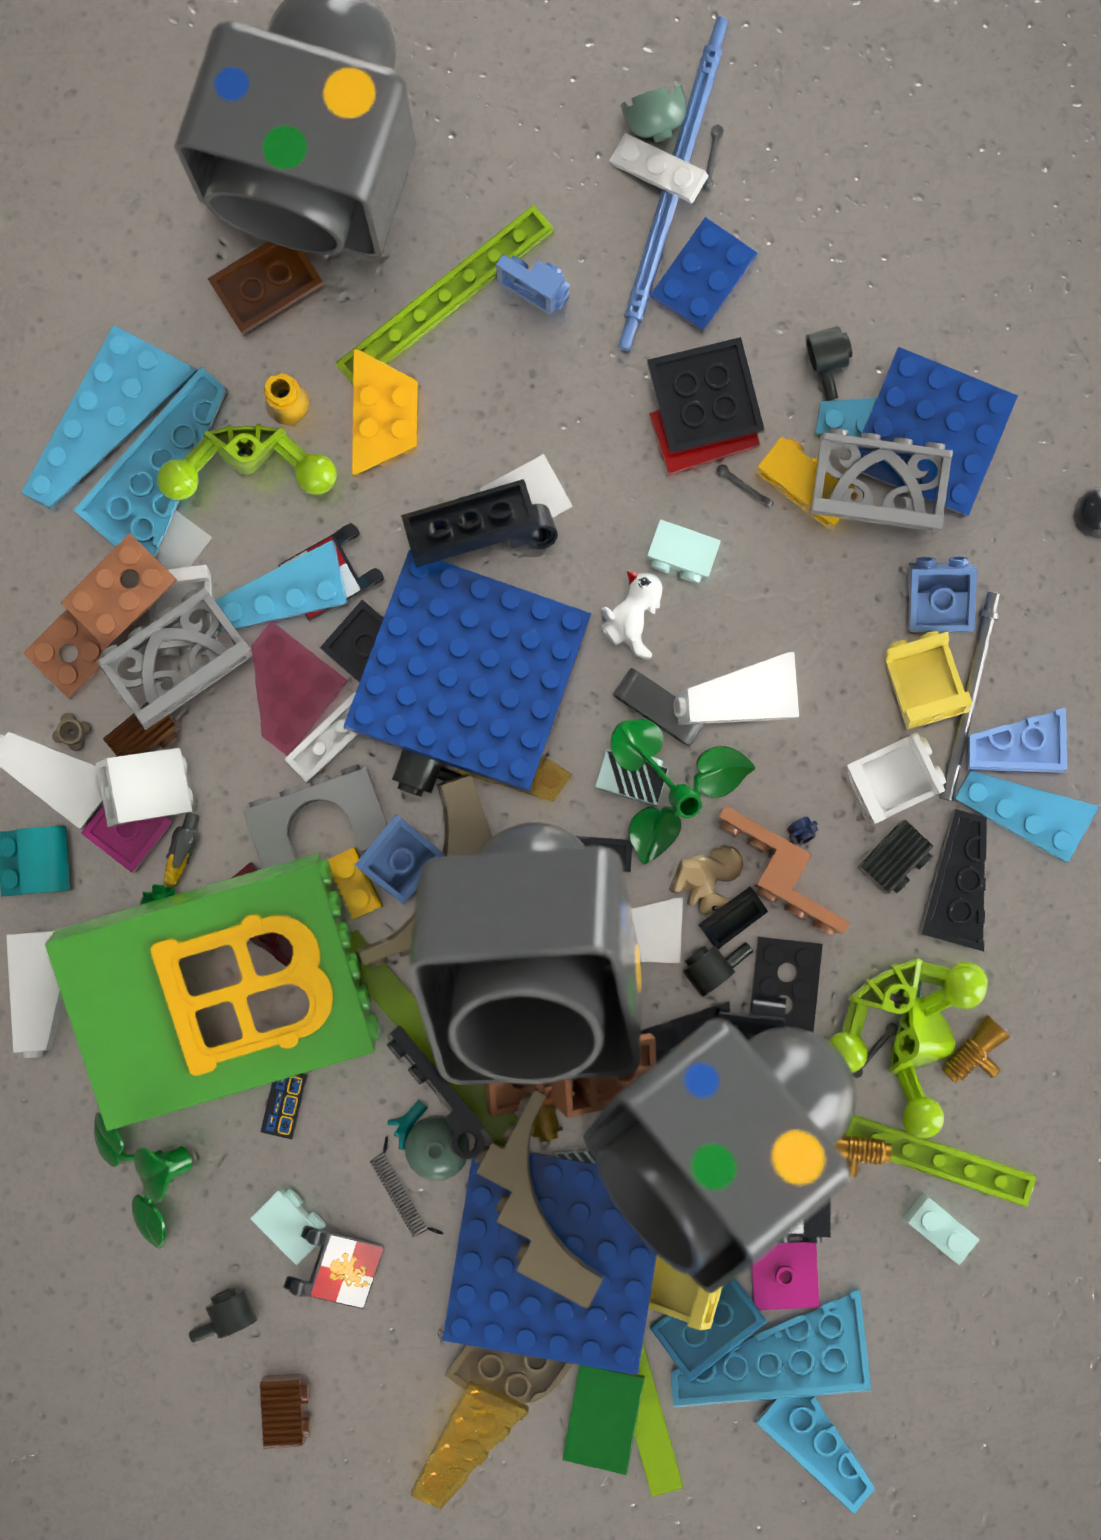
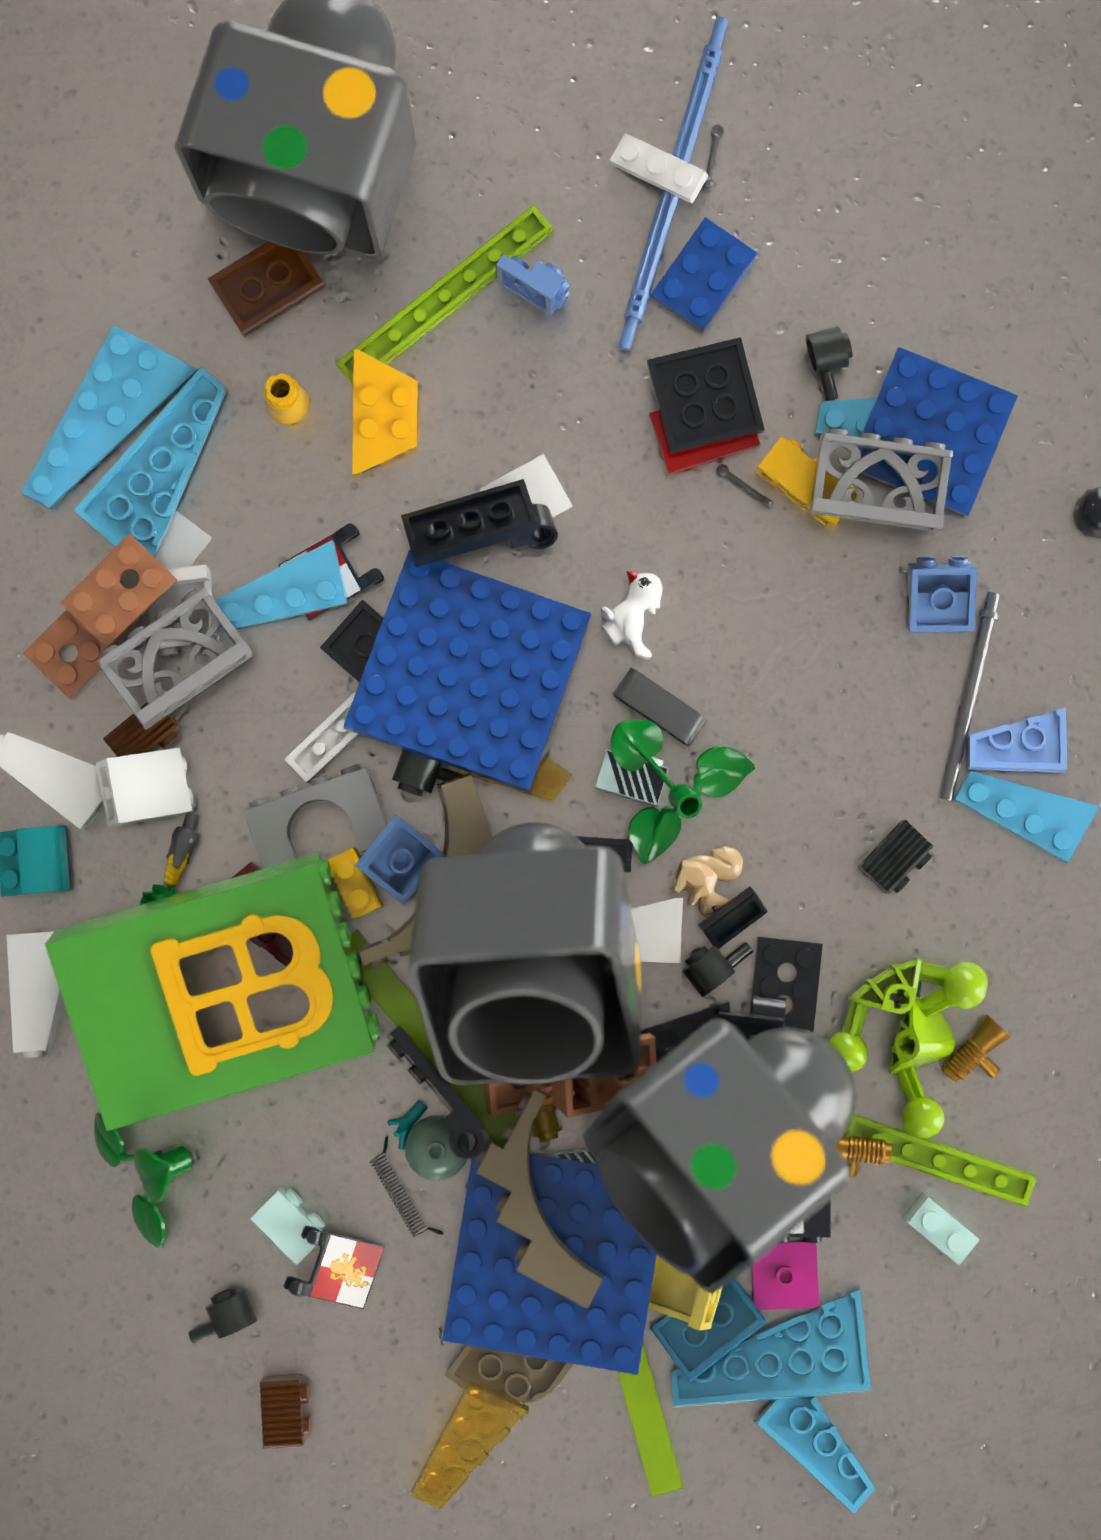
dark tan plate [52,713,90,751] -> none
dark pink plate [81,805,173,873] -> none
lime piece [157,424,336,501] -> none
clear pink plate [251,621,348,756] -> none
tile [260,1074,308,1140] -> none
green tile [562,1365,645,1475] -> none
sand green cylinder [621,84,687,142] -> none
light aqua brick [646,519,721,583] -> none
white slope [673,652,799,725] -> none
nougat bracket [715,806,850,936] -> none
dark blue plate [787,817,818,845] -> none
white panel [843,733,946,825] -> none
dark grey hinge [852,1023,899,1078] -> none
light yellow panel [883,631,973,730] -> none
black wing [920,809,987,952] -> none

